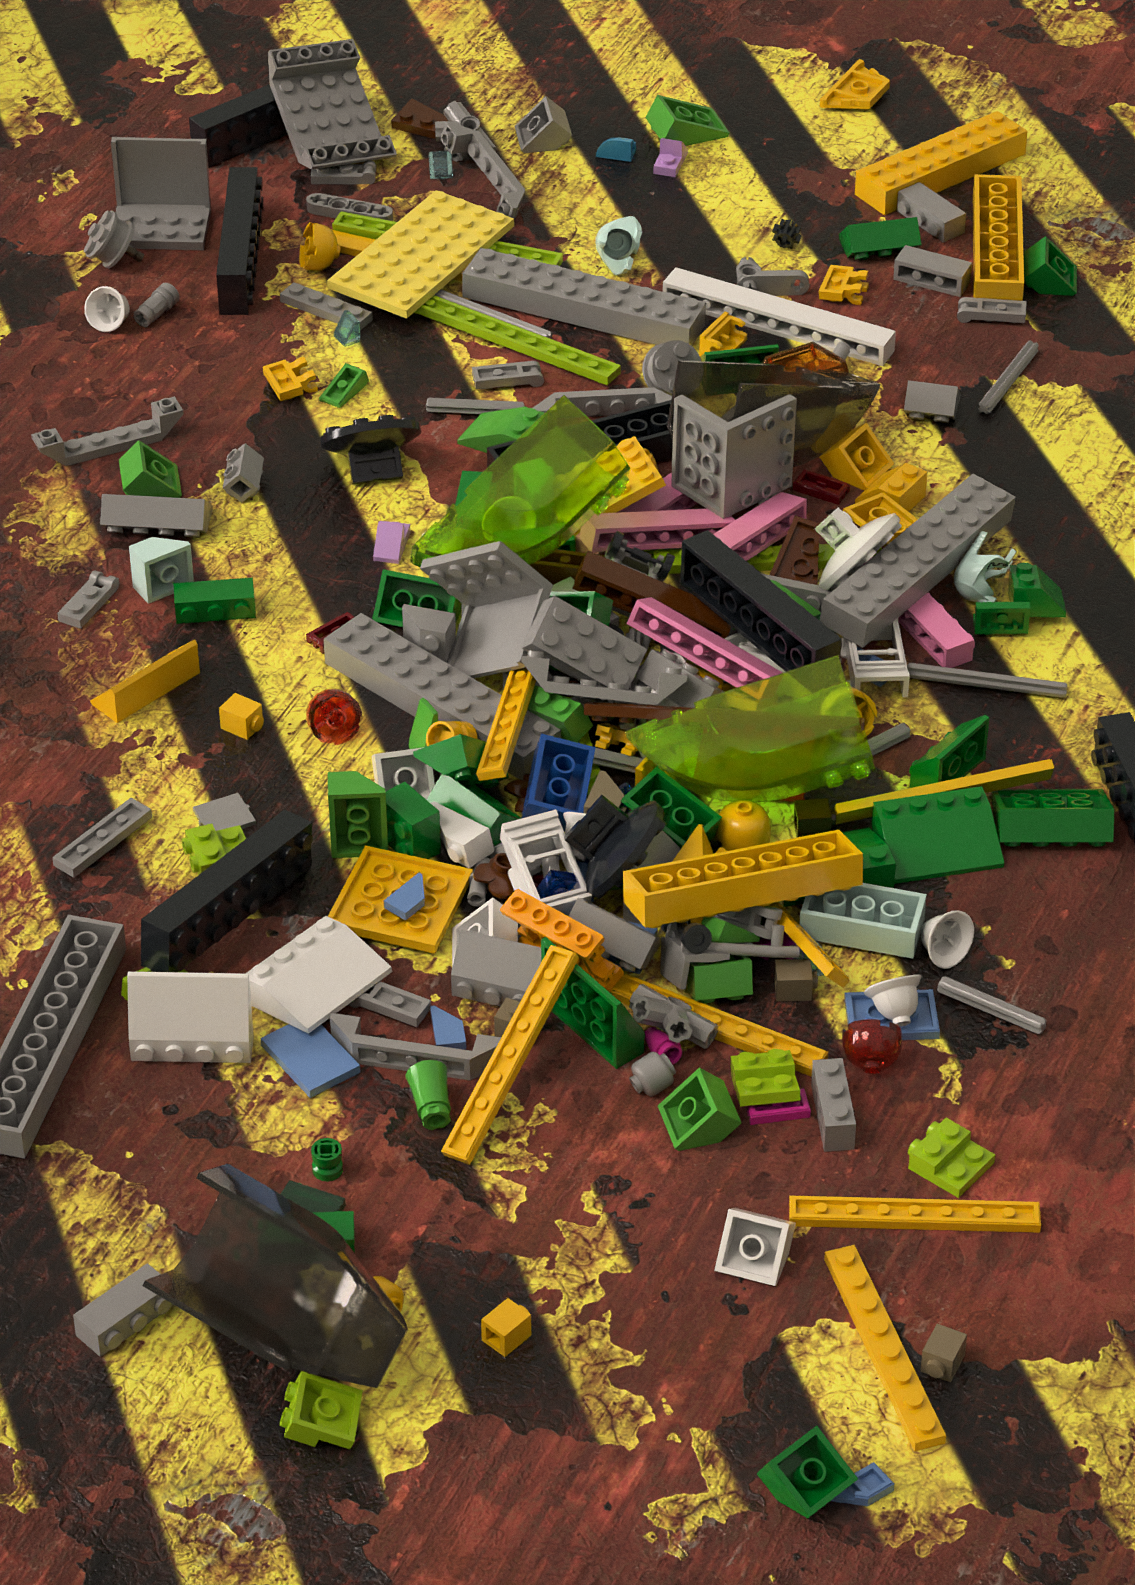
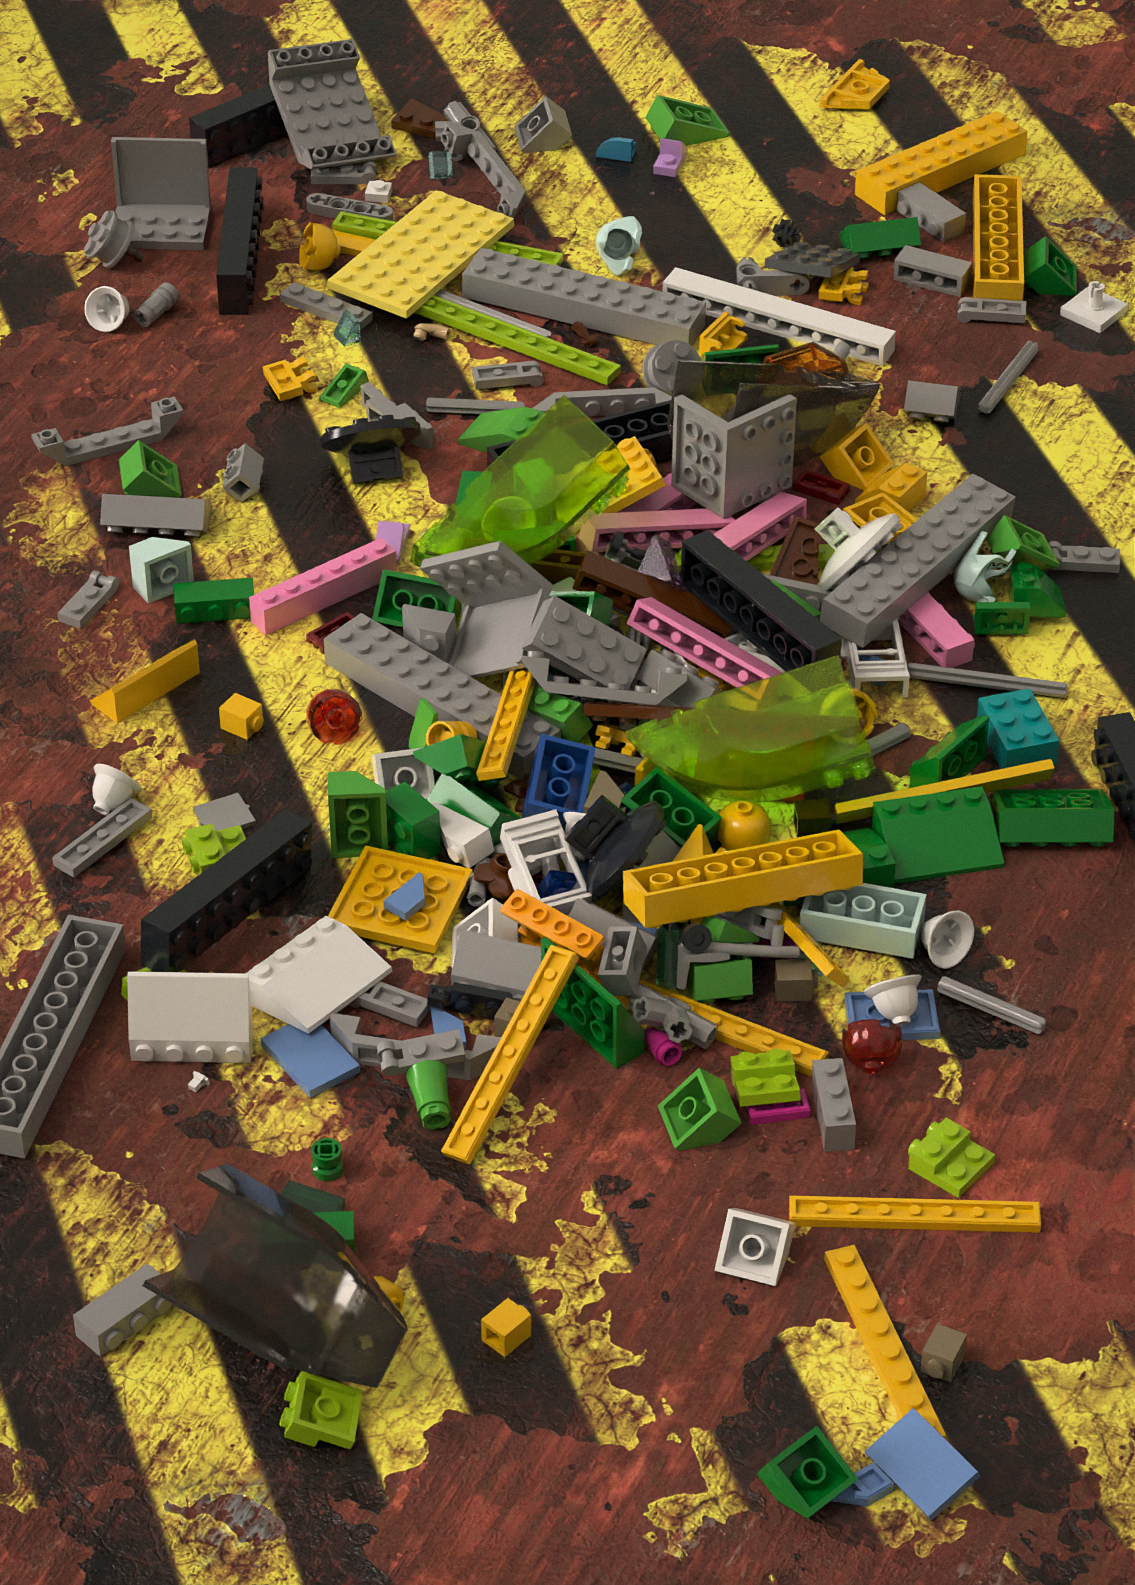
light grey head [629,1052,676,1097] -> none
none -> white hat [92,764,143,815]
none -> white piece [188,1071,210,1092]
none -> brick [249,538,397,635]
none -> light grey slope [361,382,434,449]
none -> white plate [365,180,392,203]
none -> light grey plate [377,1029,466,1076]
none -> tan arm [413,323,451,341]
none -> black hinge [427,982,512,1019]
none -> reddish brown piece [571,321,598,347]
none -> light grey brick [598,926,647,996]
none -> slope [638,535,685,589]
none -> clear green tile [656,927,679,989]
none -> dark grey plate [765,242,860,278]
none -> medium blue tile [864,1408,980,1521]
none -> teal brick [977,688,1059,769]
none -> bright green slope [986,515,1060,570]
none -> light grey plate [1048,541,1120,573]
none -> white tile [1060,281,1128,333]

